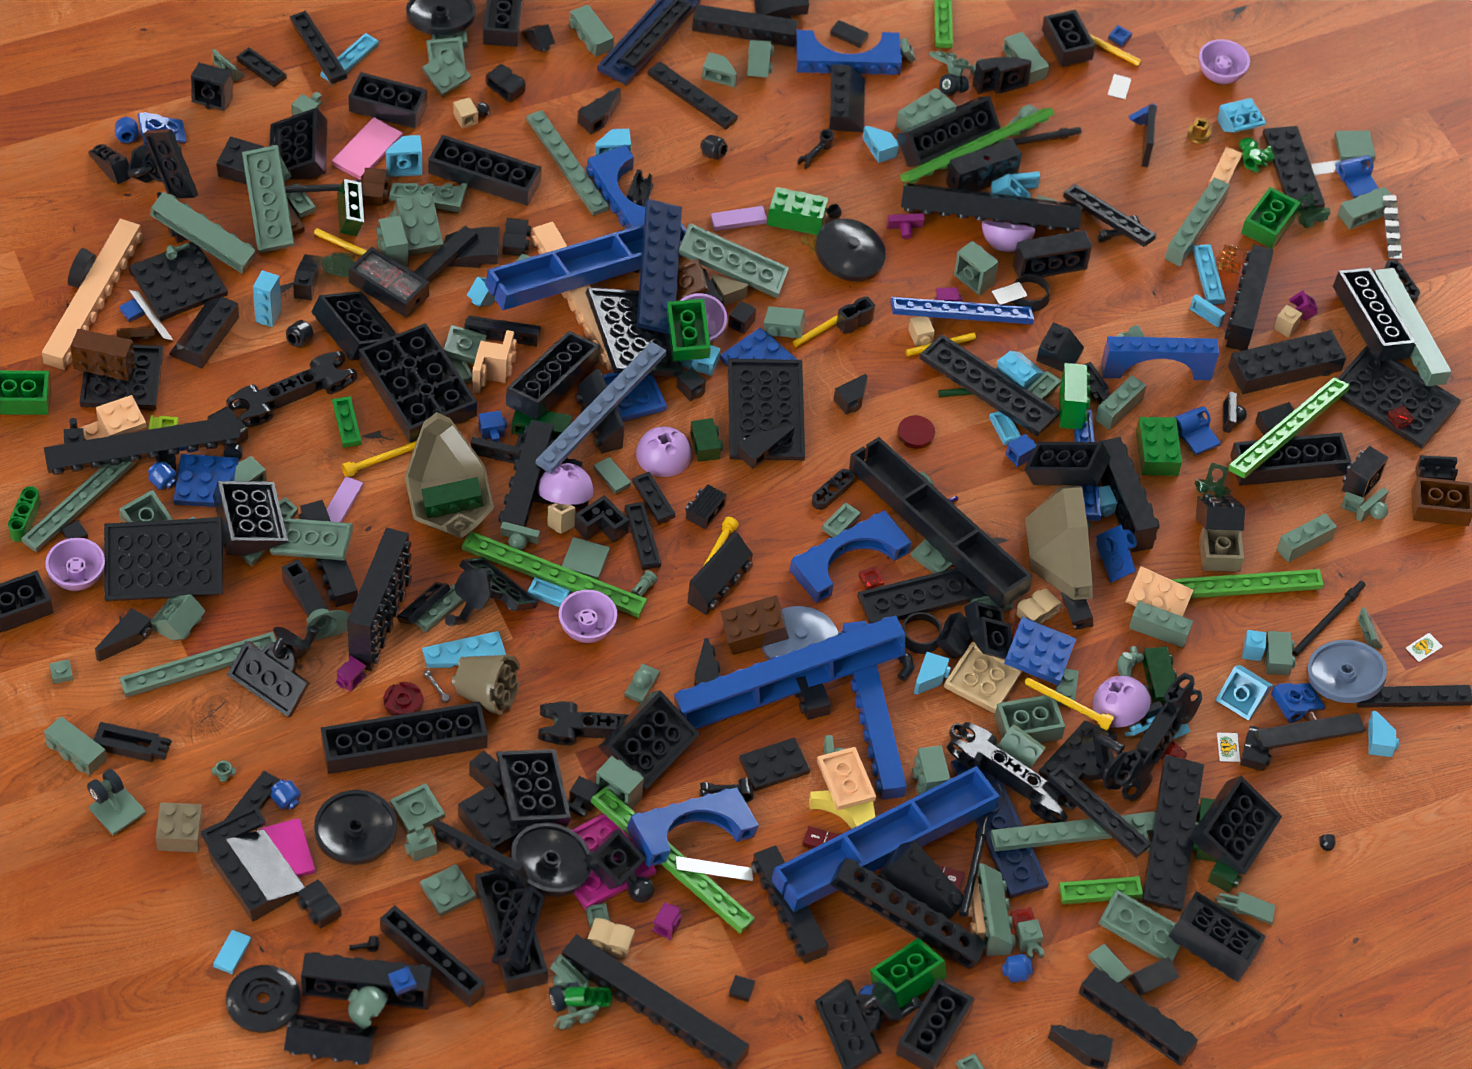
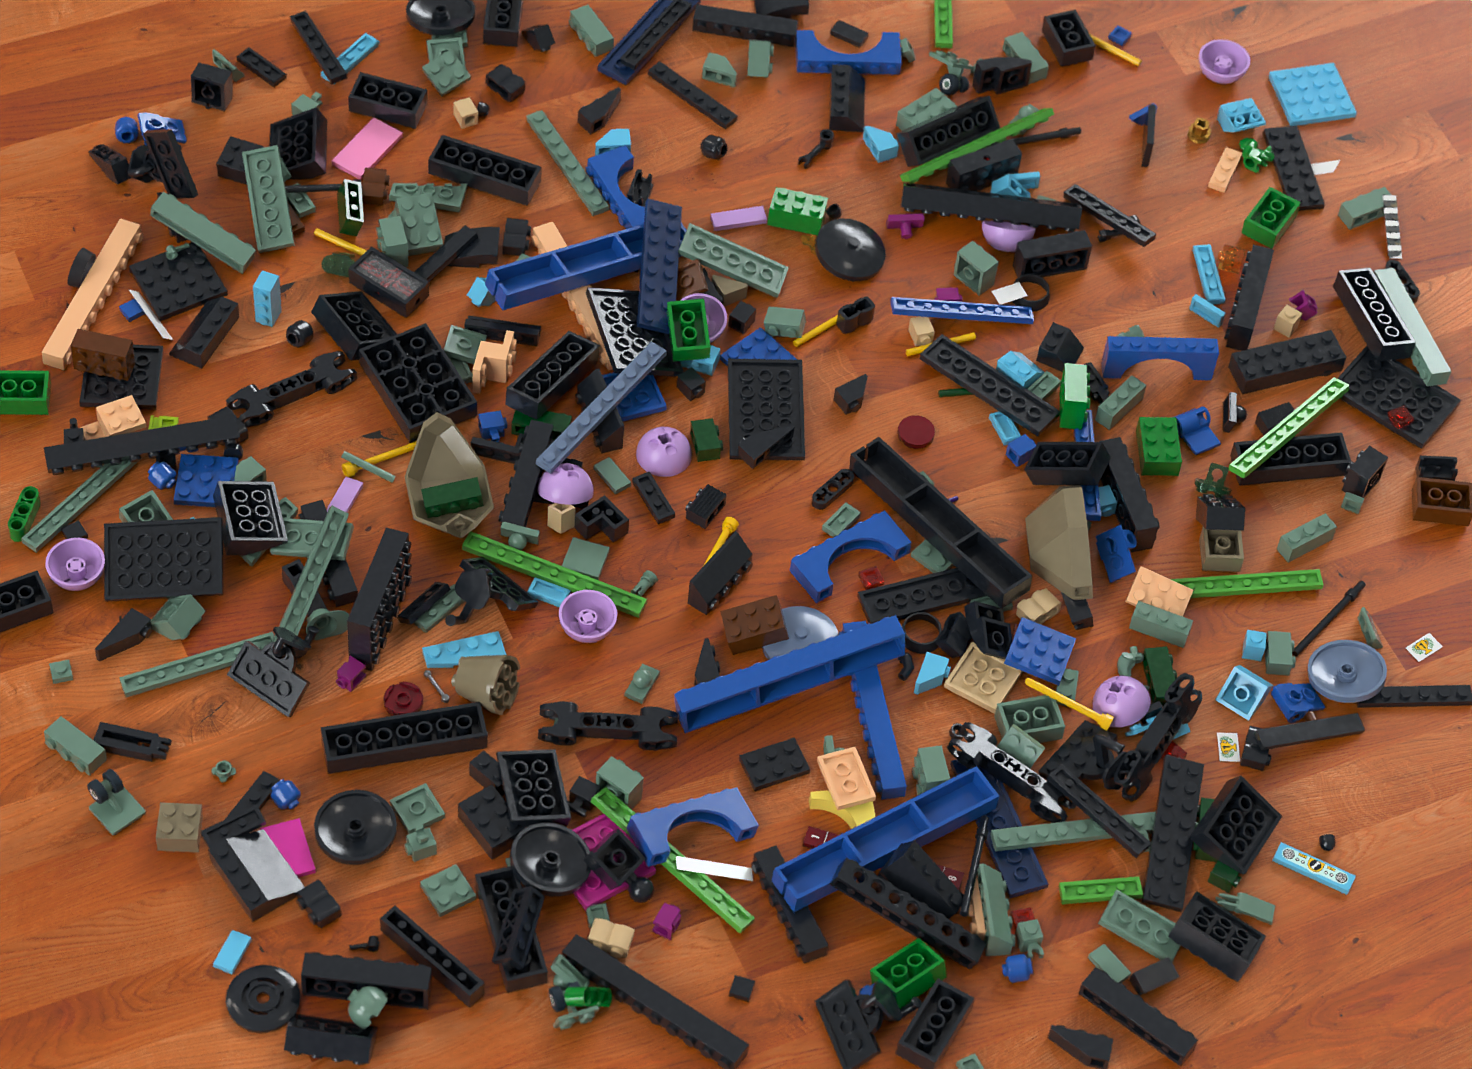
reddish brown plate [116,326,155,340] -> none
black slope [293,254,323,300] -> none
green plate [332,396,362,448] -> none
medium azure slope [386,135,422,177] -> none
blue plate [388,967,416,995] -> none
black plate [432,820,529,885] -> none
black slope [598,690,700,790] -> none
black tile [625,502,661,570] -> none
black brick [700,778,754,802] -> none
black brick [794,676,831,720] -> none
white sticker [1108,74,1131,99] -> none
sand green brick [1165,177,1230,267] -> none
clear green bracket [1297,193,1331,228] -> none
sand green tile [1334,131,1376,161] -> none
blue piece [1335,155,1379,198] -> none
sand green tile [1356,488,1389,522] -> none
medium azure slope [1368,711,1399,757] -> none
none -> sand green plate [272,506,349,642]
none -> sand green bar [341,451,396,483]
none -> medium azure plate [1268,63,1357,126]
none -> tile [1272,842,1356,895]

